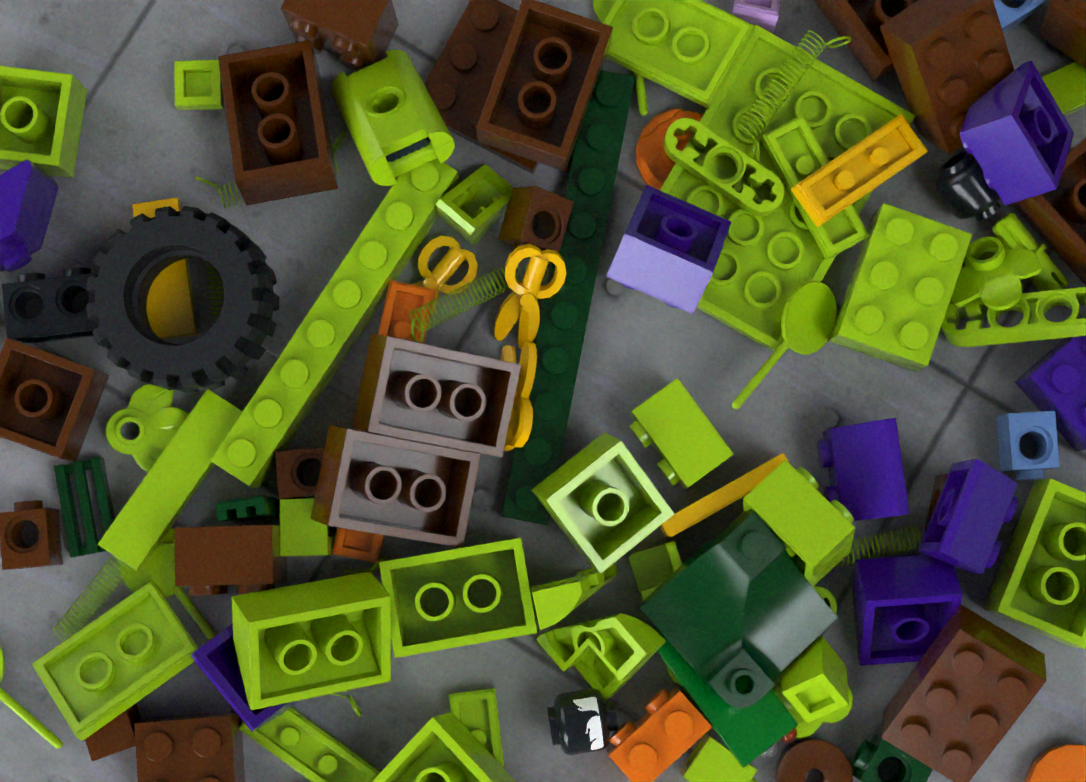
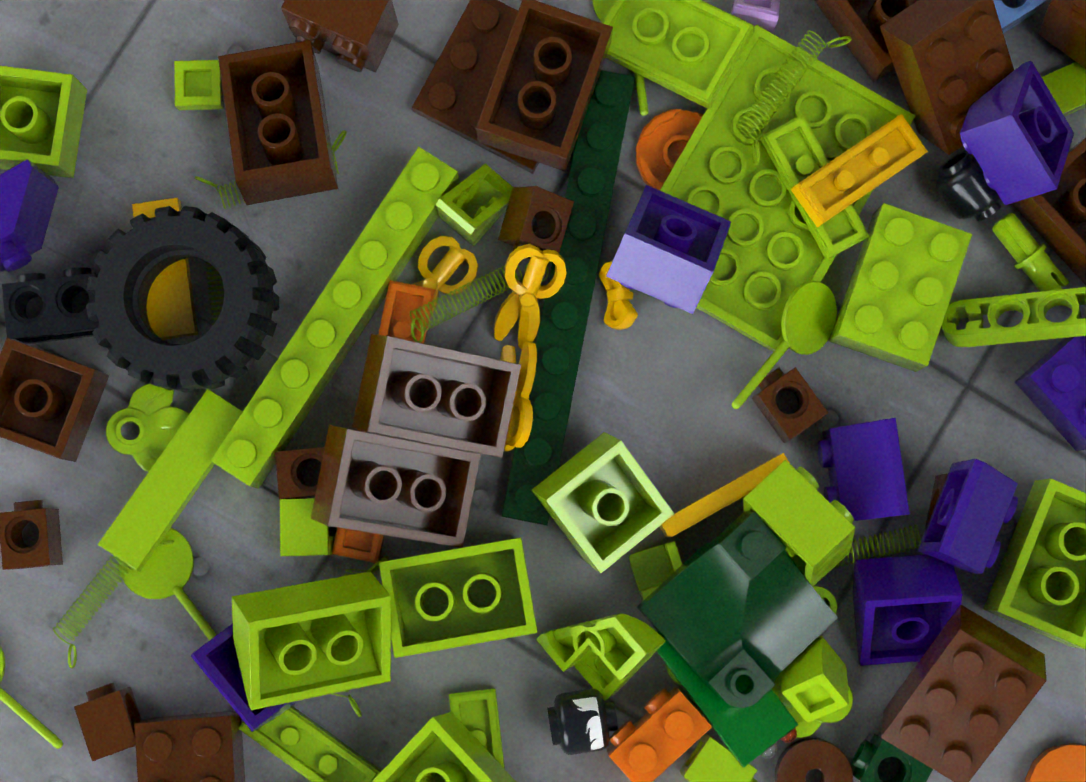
lime tile [32,580,199,741] -> none
dark green tile [54,457,115,558] -> none
reddish brown brick [175,525,287,596] -> none
dark green tile [216,495,280,523] -> none
lime piece [331,49,455,186] -> none
lime slope [530,563,618,630] -> none
lime brick [629,378,734,489] -> none
lime beam [663,118,785,216] -> none
lime plate [951,236,1042,310] -> none
medium blue brick [996,411,1060,480] -> none
none -> yellow piece [599,260,638,330]
none -> reddish brown brick [752,367,828,443]

